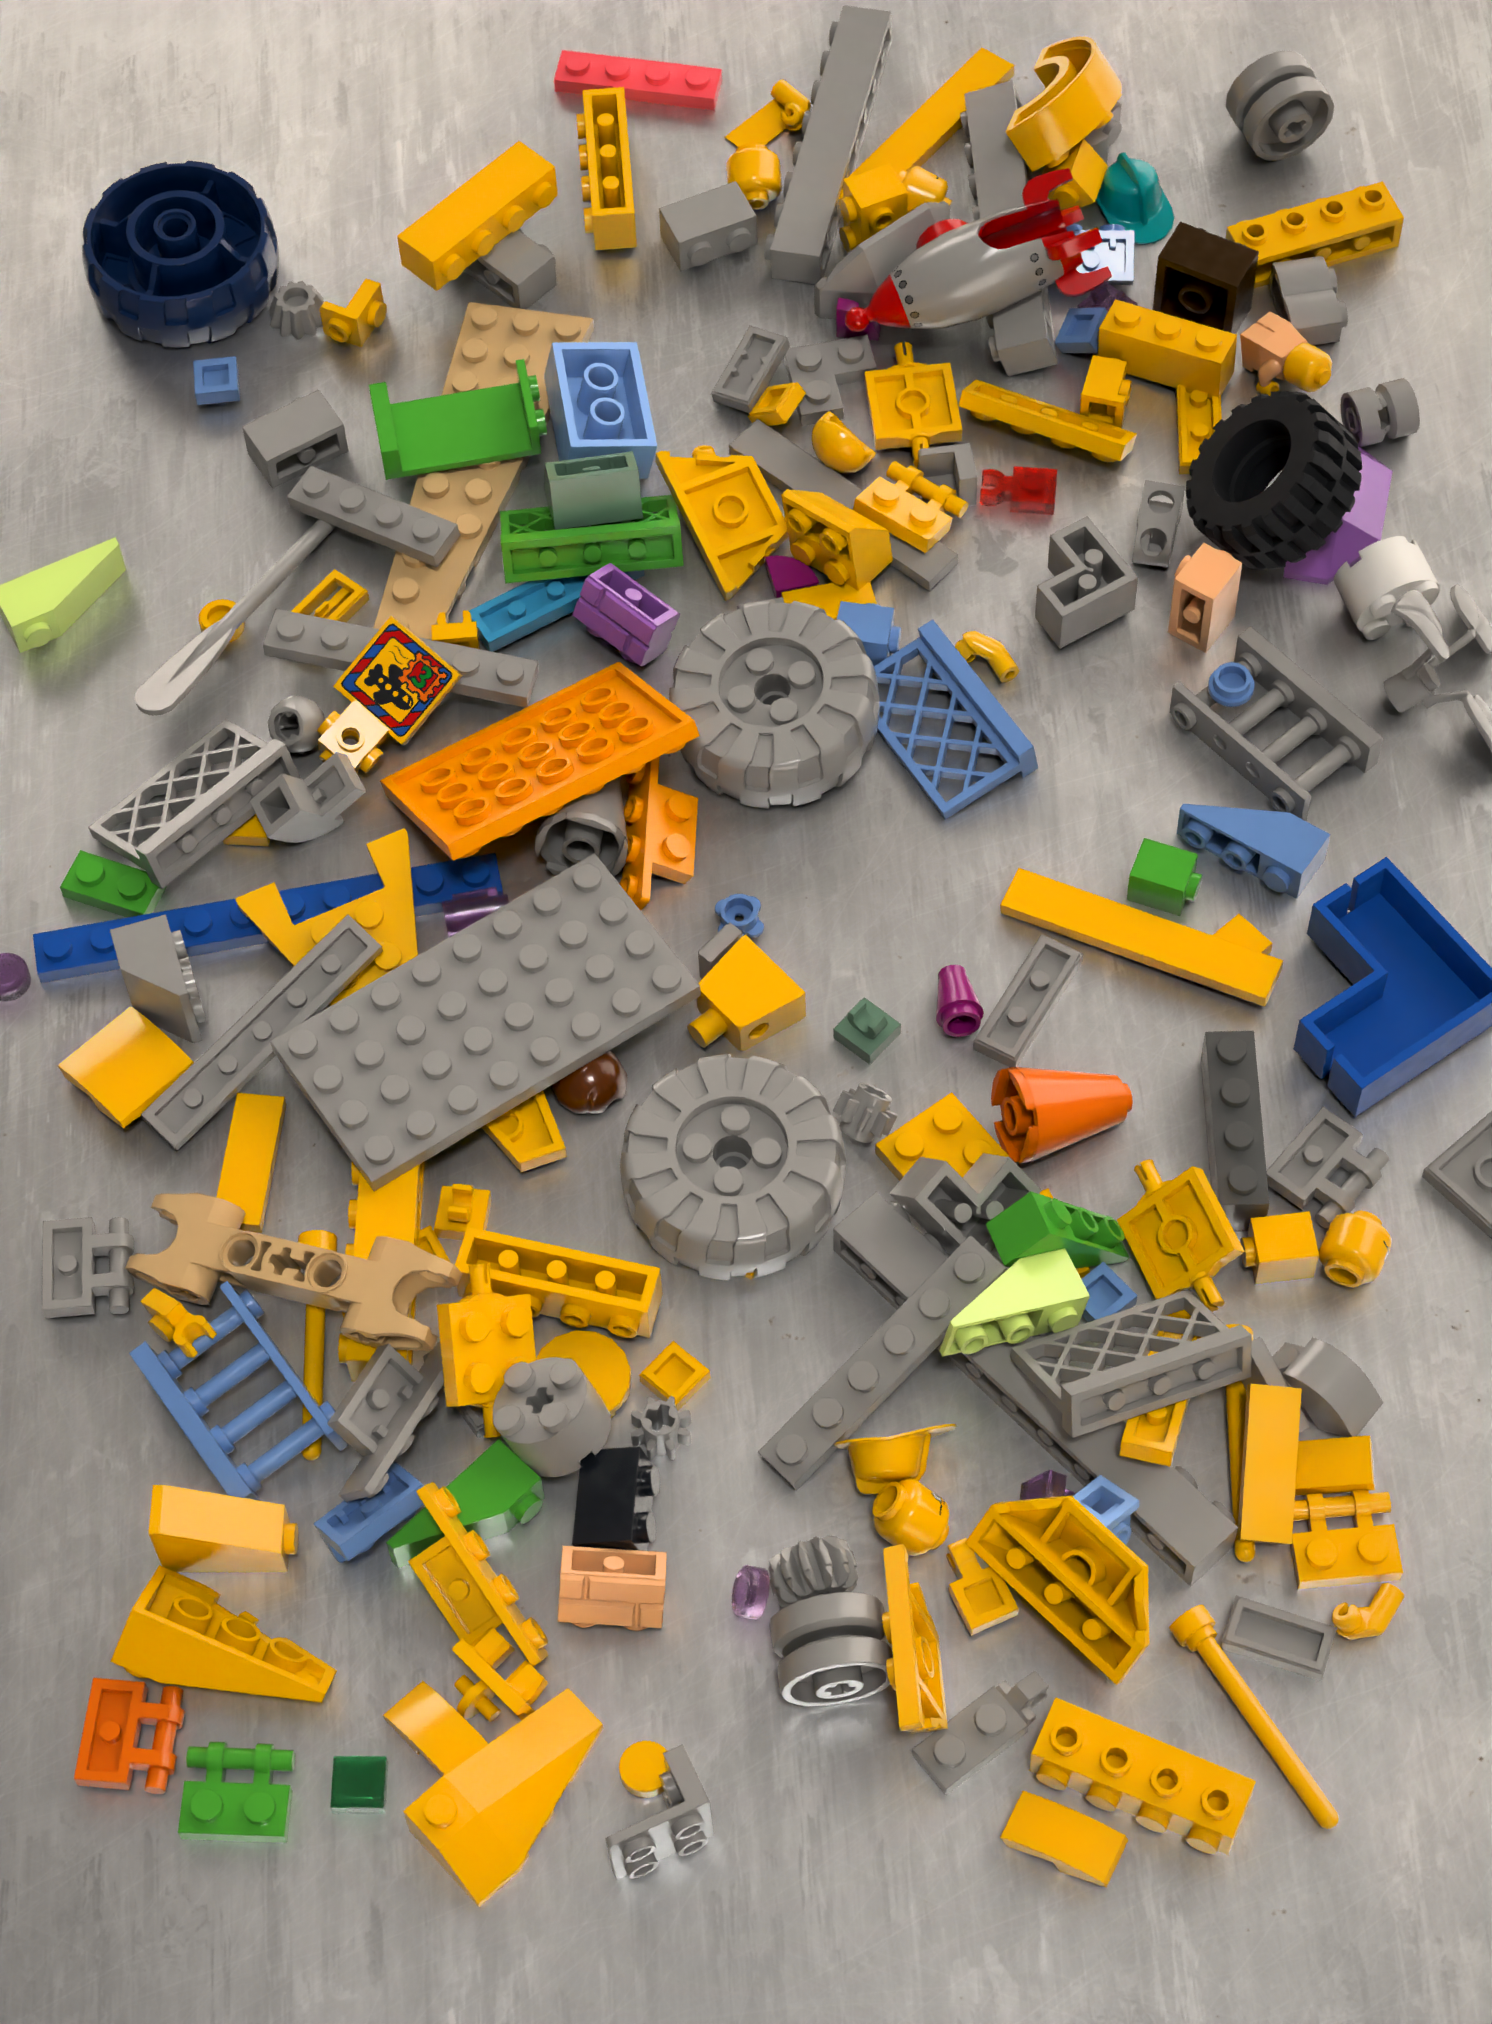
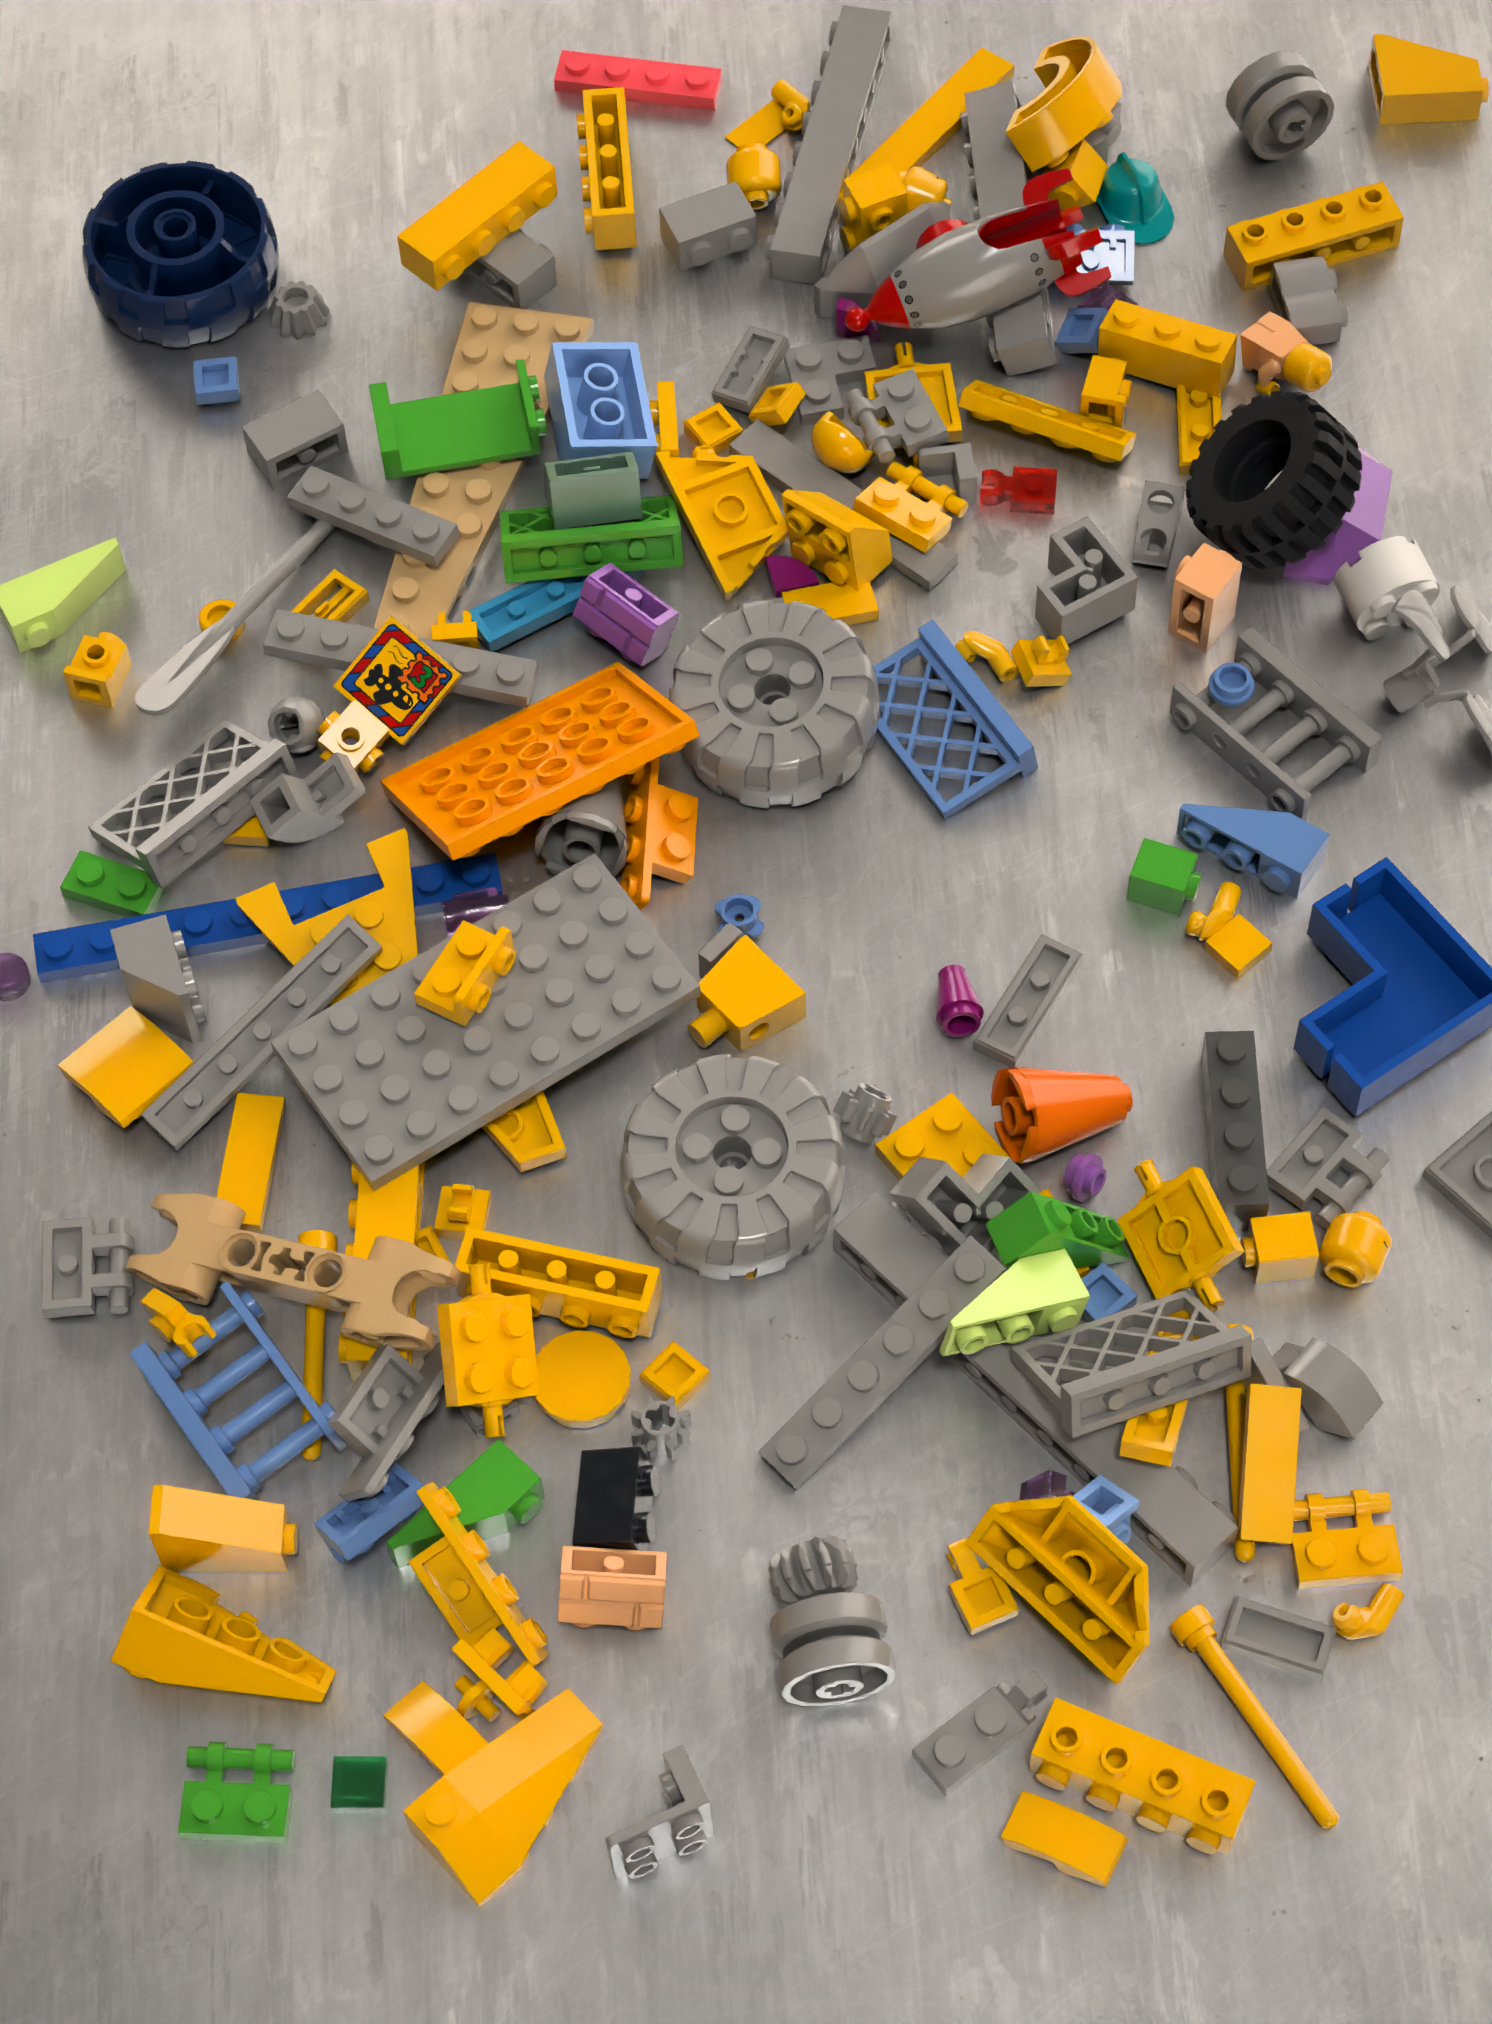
orange plate [74,1678,185,1794] -> none
yellow bracket [319,278,387,348] -> none
light grey brick [492,1357,611,1477] -> none
reddish brown hair [550,1050,627,1114] -> none
yellow tile [619,1741,667,1798] -> none
clear purple tile [732,1565,770,1620] -> none
sand green tile [833,997,901,1065] -> none
yellow piece [835,1424,957,1494] -> none
medium blue brick [837,601,901,666] -> none
yellow head [872,1479,950,1556] -> none
yellow wing [882,1544,948,1733] -> none
yellow tile [1000,868,1283,1007] -> none
dark brown brick [1152,222,1259,334] -> none
yellow tile [1295,1435,1375,1496] -> none
light grey wheel [1340,378,1420,448] -> none
none -> yellow brick [63,632,132,708]
none -> yellow bracket [414,920,516,1027]
none -> yellow plate [649,381,679,461]
none -> yellow tile [683,402,744,455]
none -> light grey plate [845,368,949,463]
none -> yellow tile [1011,635,1072,687]
none -> medium lavender plate [1063,1153,1106,1202]
none -> yellow arm [1185,882,1242,941]
none -> yellow slope [1369,34,1489,125]

